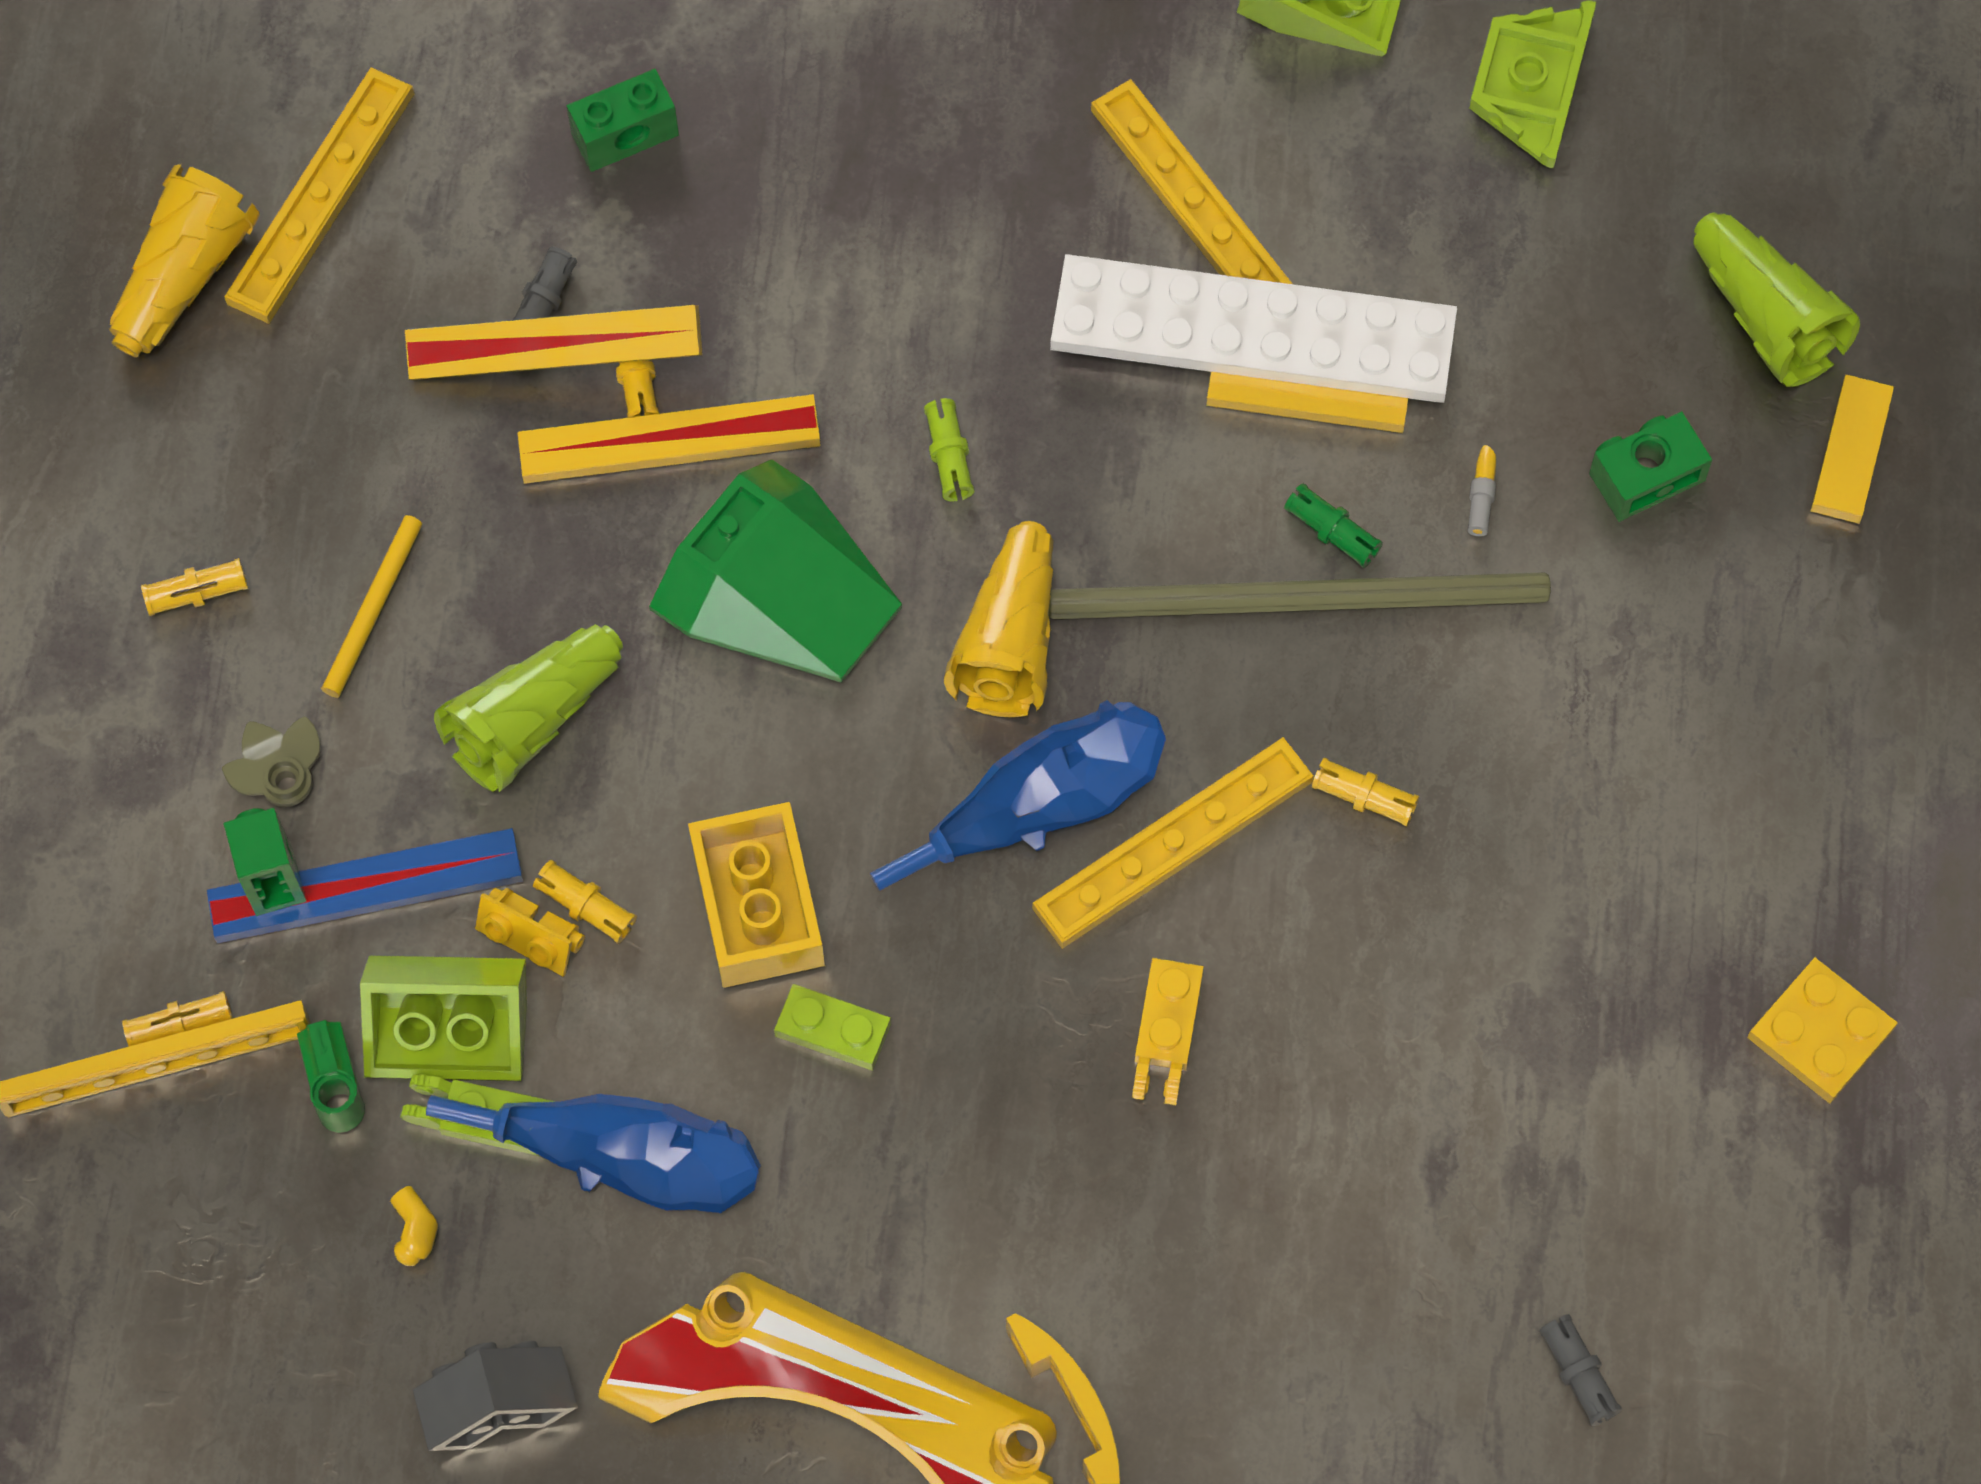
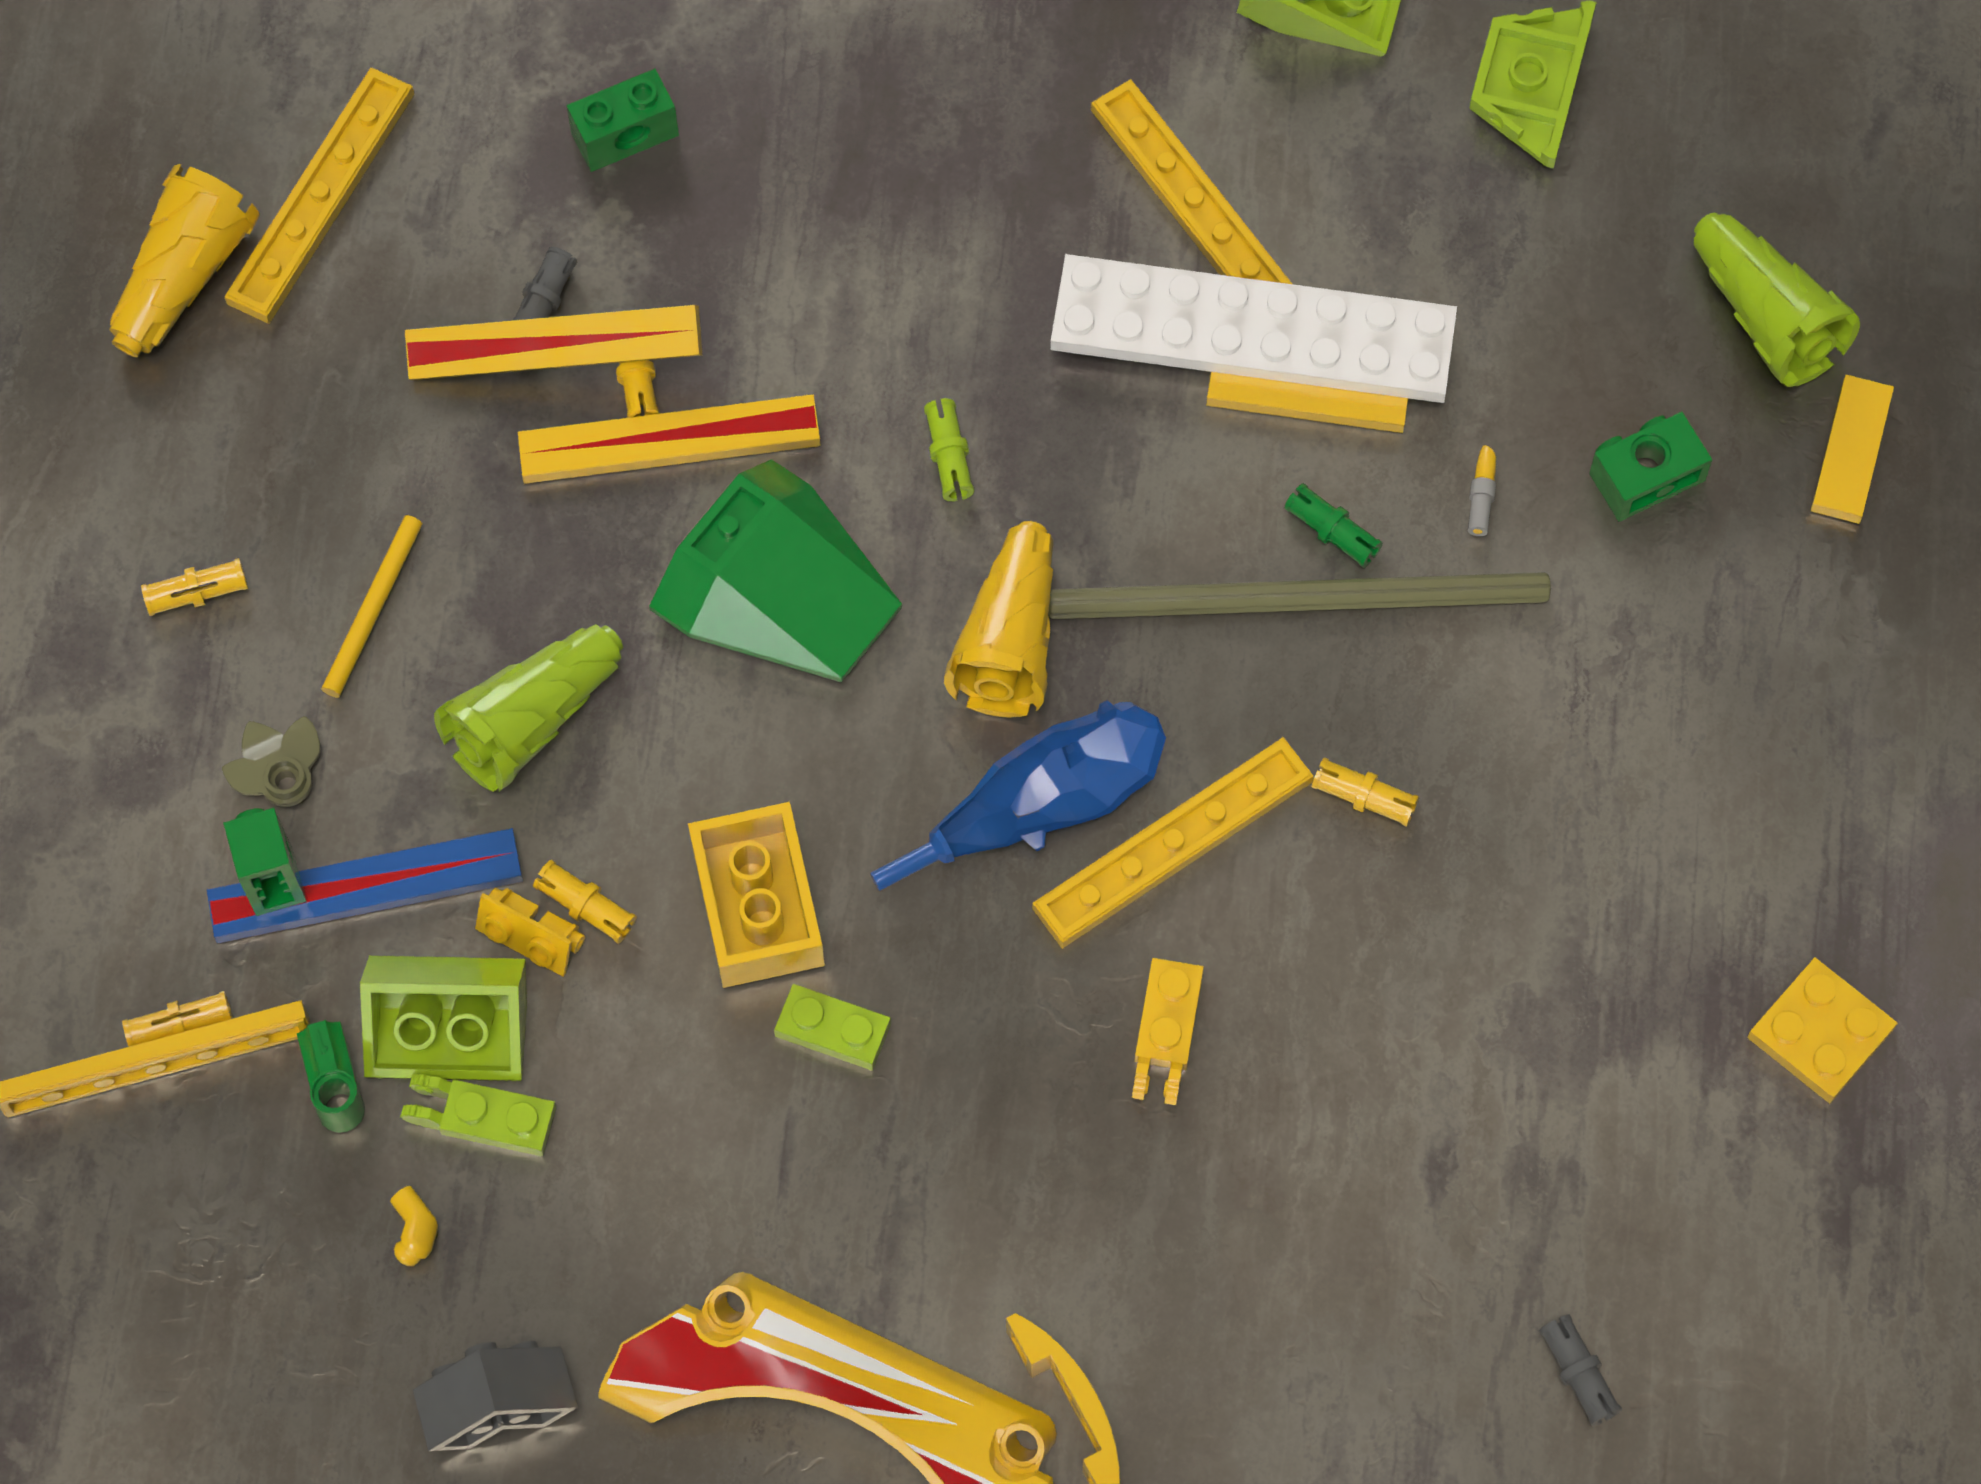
blue piece [426,1094,761,1213] -> none

